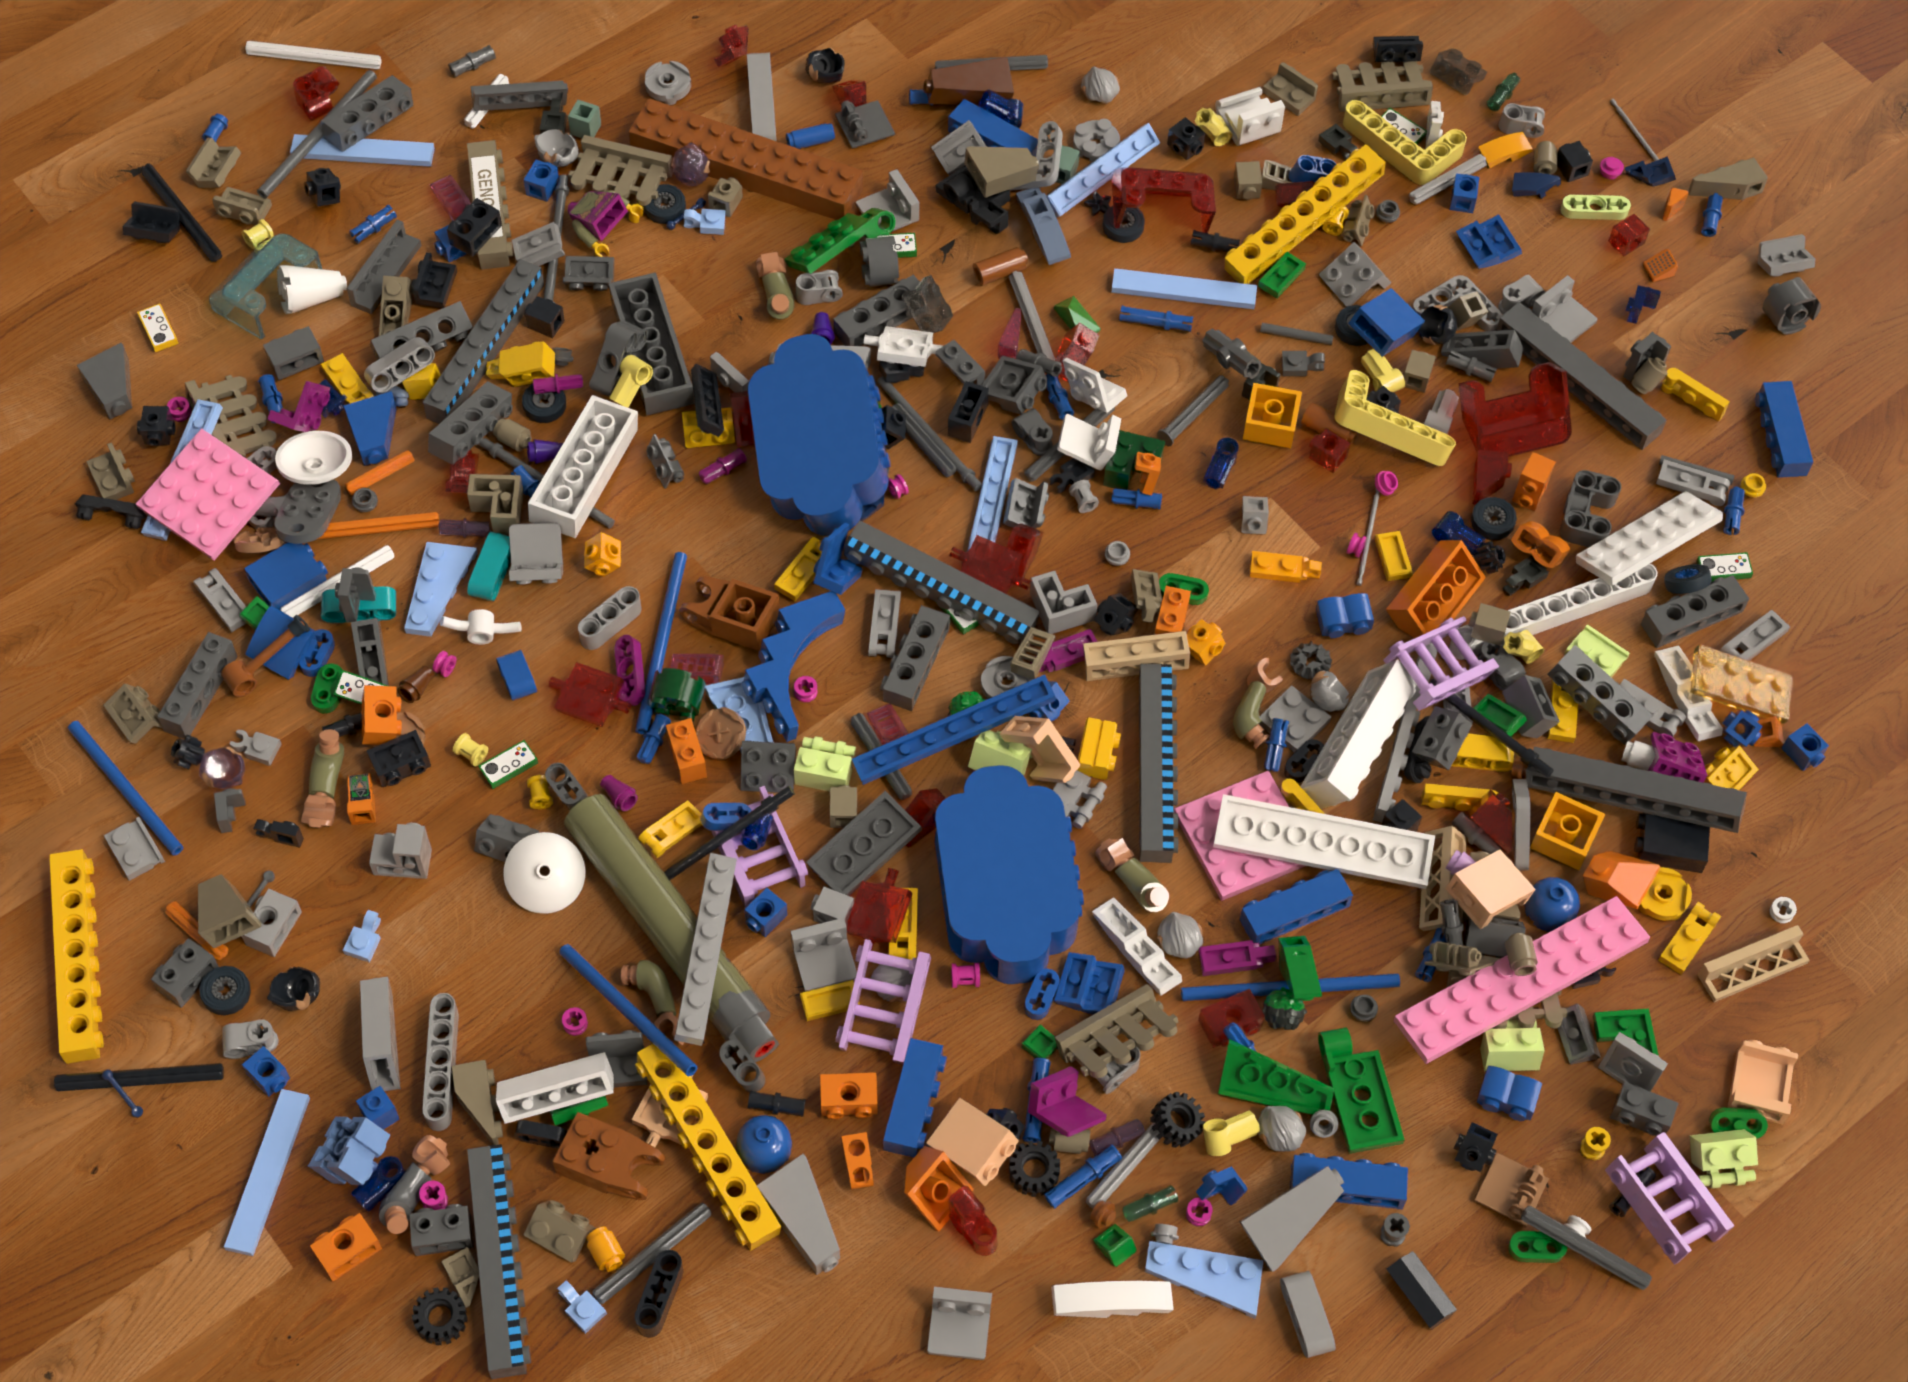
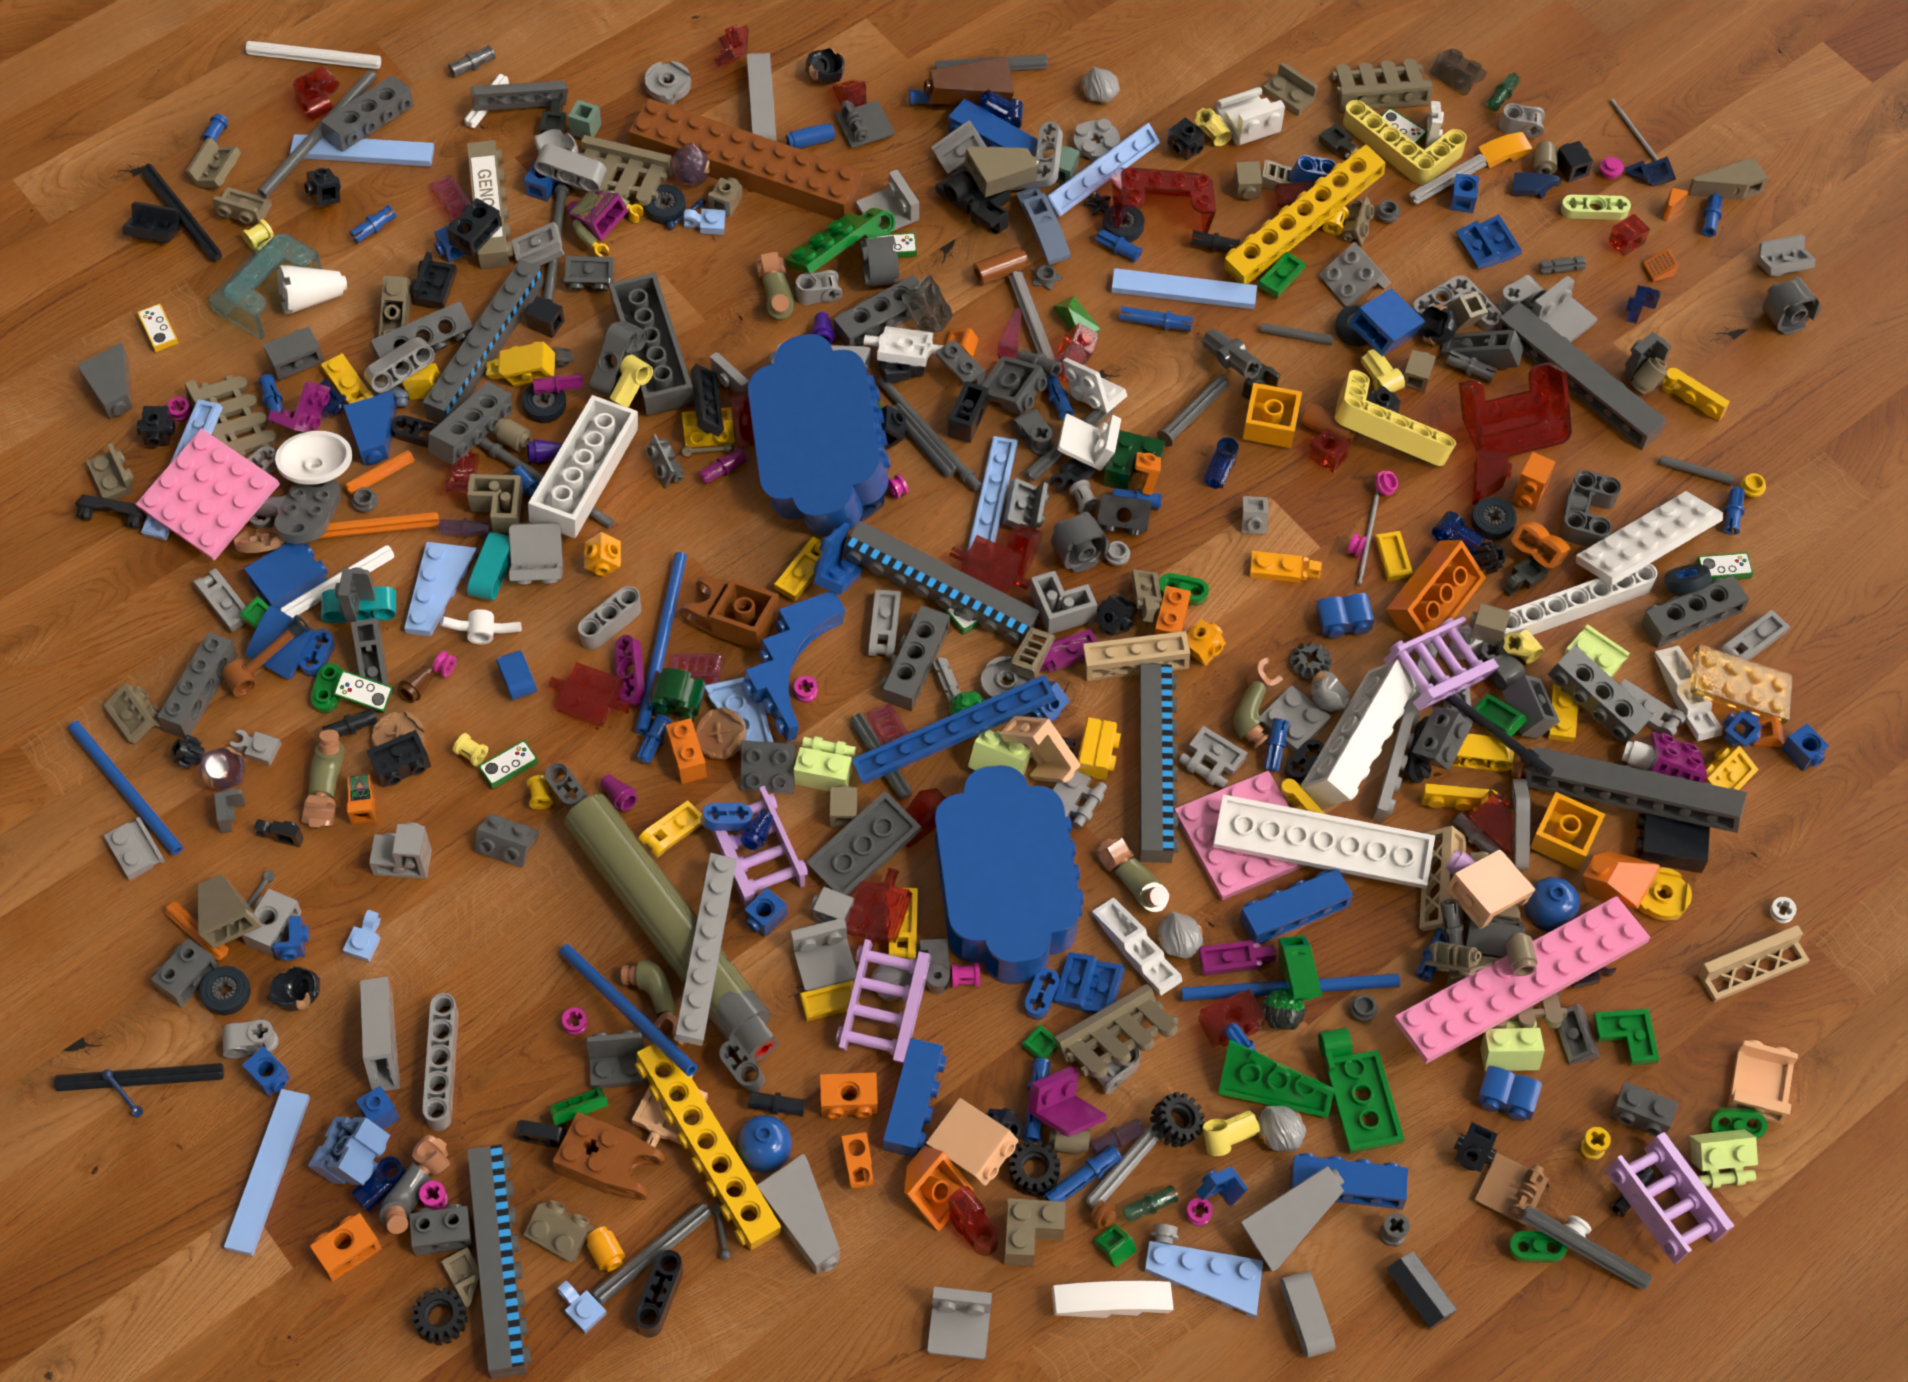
yellow brick [50,849,104,1064] -> none
dark grey fence [346,220,422,315] -> none
orange brick [362,685,402,745] -> none
dark tan slope [452,1060,503,1145] -> none
white brick [496,1052,614,1124] -> none
white dish [504,832,585,914] -> none
black bar [664,786,795,880] -> none
dark grey plate [1282,351,1325,376] -> none
light grey plate [1310,1110,1338,1138] -> none
black bracket [1372,36,1423,62] -> none
black brick [1381,799,1422,832] -> none
light grey piece [1424,389,1459,434] -> none
light grey plate [1598,1032,1668,1092] -> none
light grey plate [1656,459,1730,506] -> none
yellow plate [1658,901,1722,975] -> none
blue brick [1755,381,1813,478] -> none
none -> blue bracket [273,916,310,961]
none -> black beam [391,415,439,448]
none -> light grey beam [534,144,607,192]
none -> dark tan hinge [682,443,734,457]
none -> dark grey hinge [712,1203,731,1260]
none -> flat silver leg [920,939,950,995]
none -> light grey axle [933,657,961,703]
none -> orange slope [946,328,978,357]
none -> dark tan brick [1004,1198,1066,1266]
none -> dark grey plate [1032,265,1062,291]
none -> dark grey brick [1051,512,1110,572]
none -> blue axle [1096,230,1143,262]
none -> black brick [1097,494,1152,535]
none -> light grey plate [1179,726,1247,789]
none -> dark grey axle [1539,256,1586,275]

